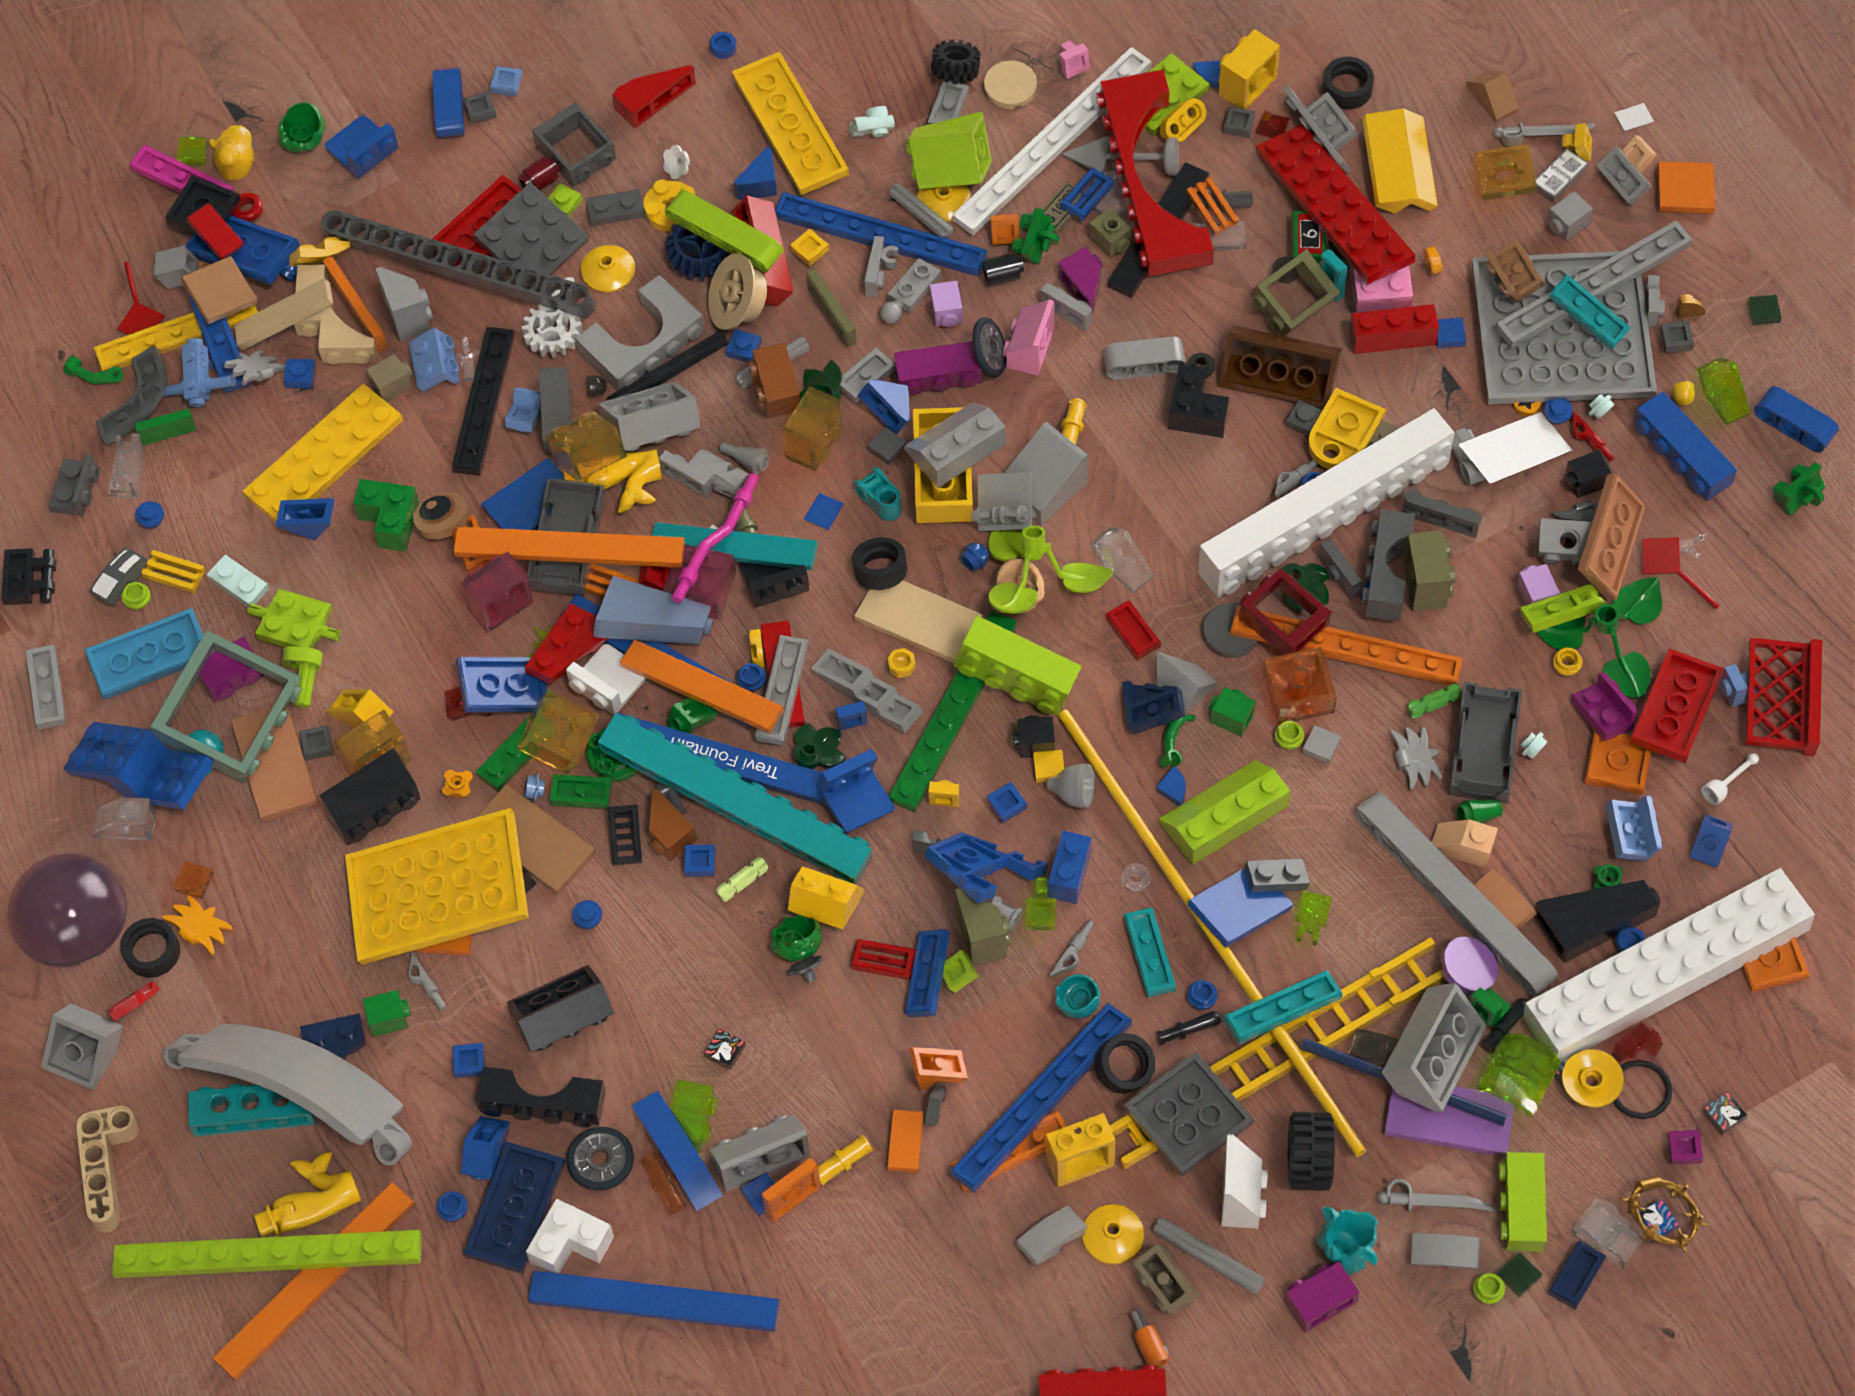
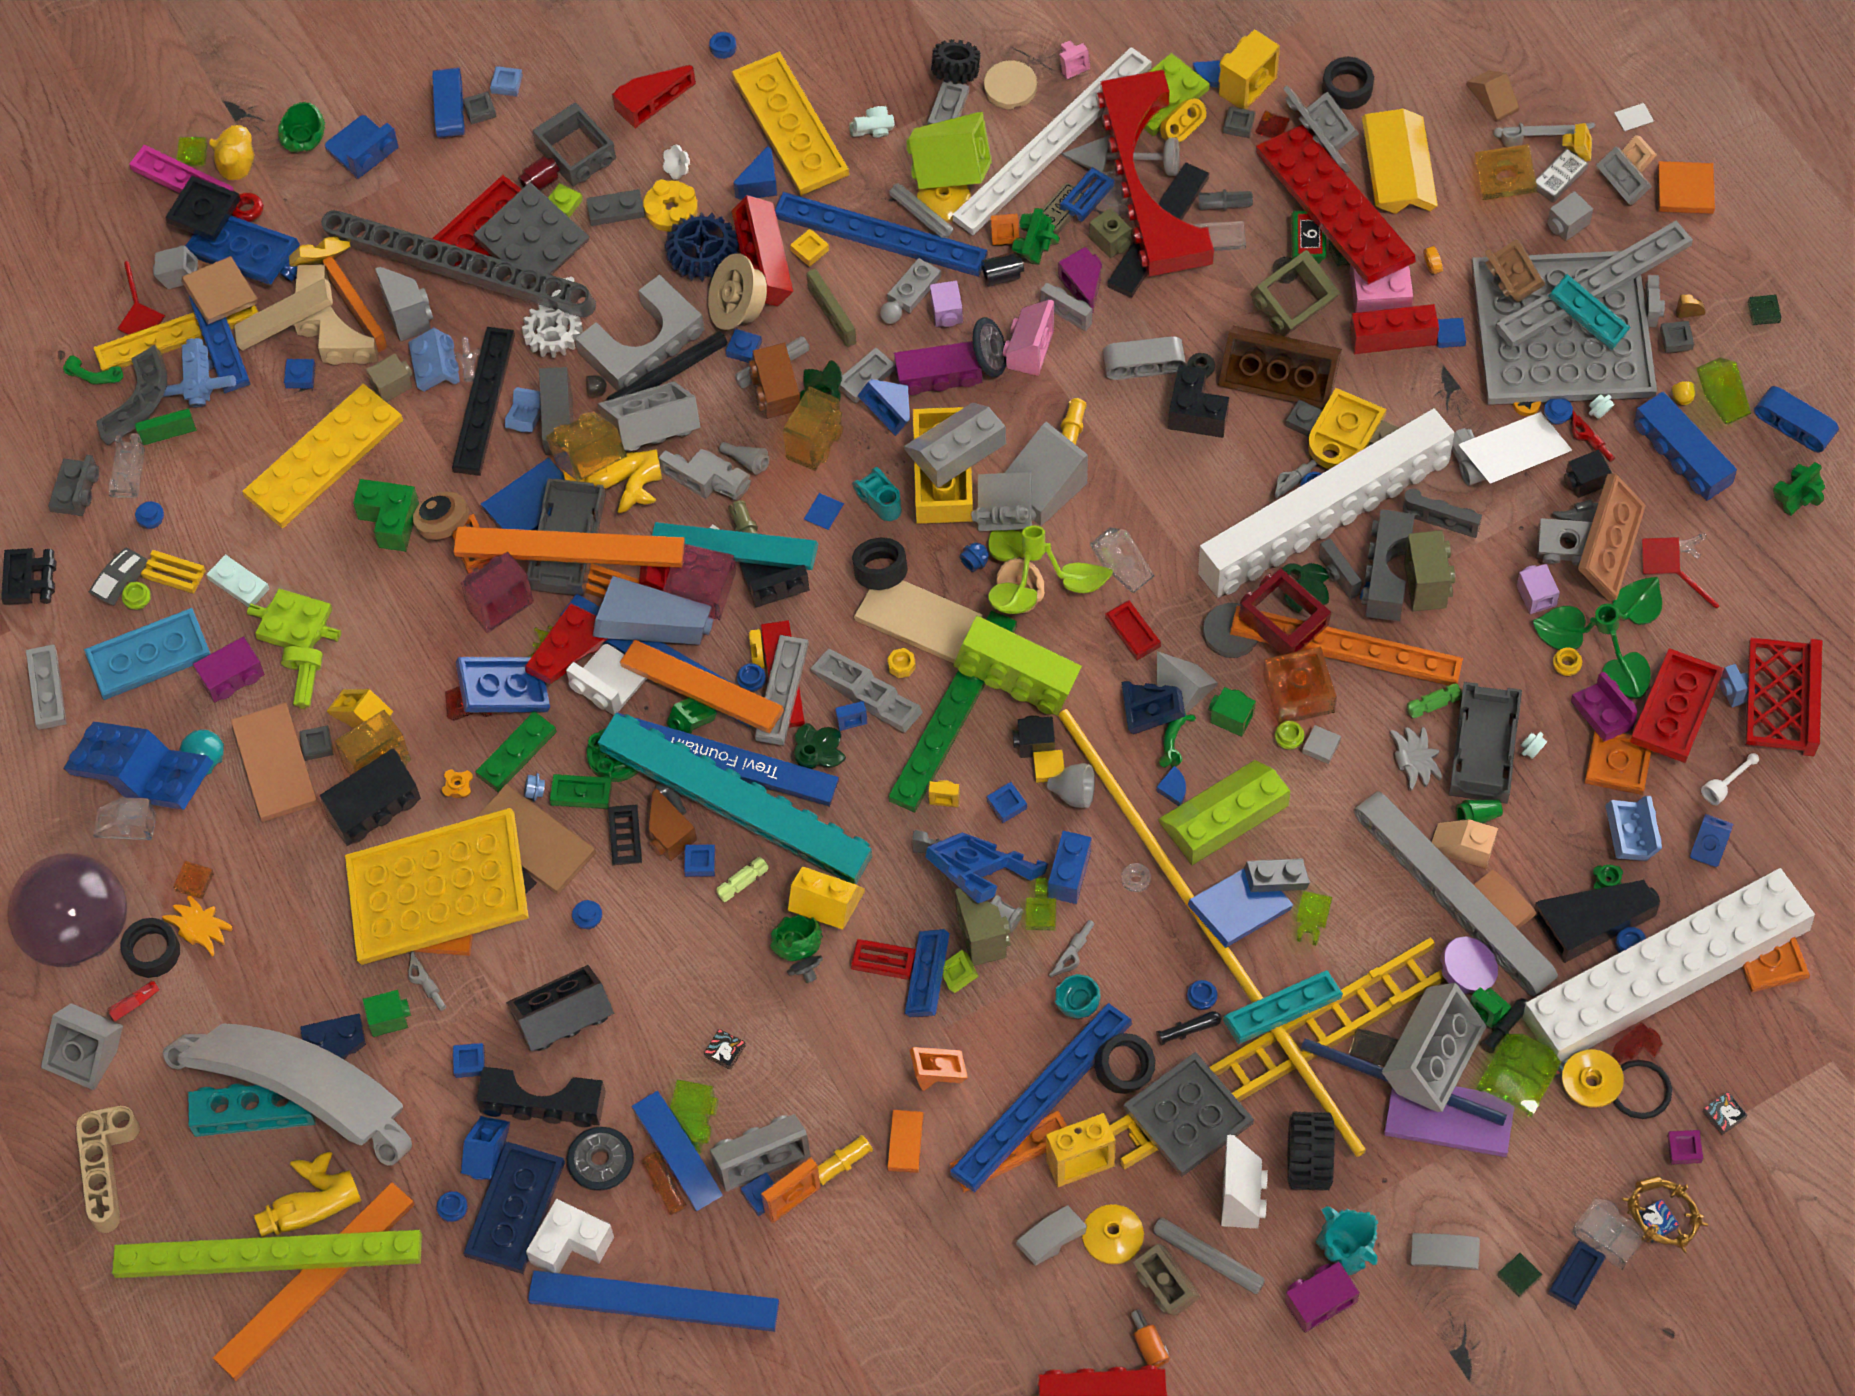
sand green window [150,630,302,783] -> none
red tile [187,203,244,260] -> none
light grey piece [224,350,286,385] -> none
blue slope [276,498,335,540] -> none
clear yellow brick [516,689,600,774] -> none
yellow dish [581,245,635,293] -> none
lime beam [665,189,784,273] -> none
dark pink bar [671,473,759,603] -> none
blue bracket [816,749,895,834] -> none
light grey plate [864,236,899,298] -> none
dark grey tile [867,427,907,465] -> none
dark grey tile [925,1084,947,1126] -> none
teal tile [1124,907,1176,998] -> none
orange tile [1187,177,1239,236] -> none
teal tile [1321,249,1347,302] -> none
light grey sword [1377,1179,1495,1213] -> none
lime plate [1473,1273,1505,1305] -> none
lime brick [1499,1152,1547,1252] -> none
lime plate [1520,584,1606,633] -> none

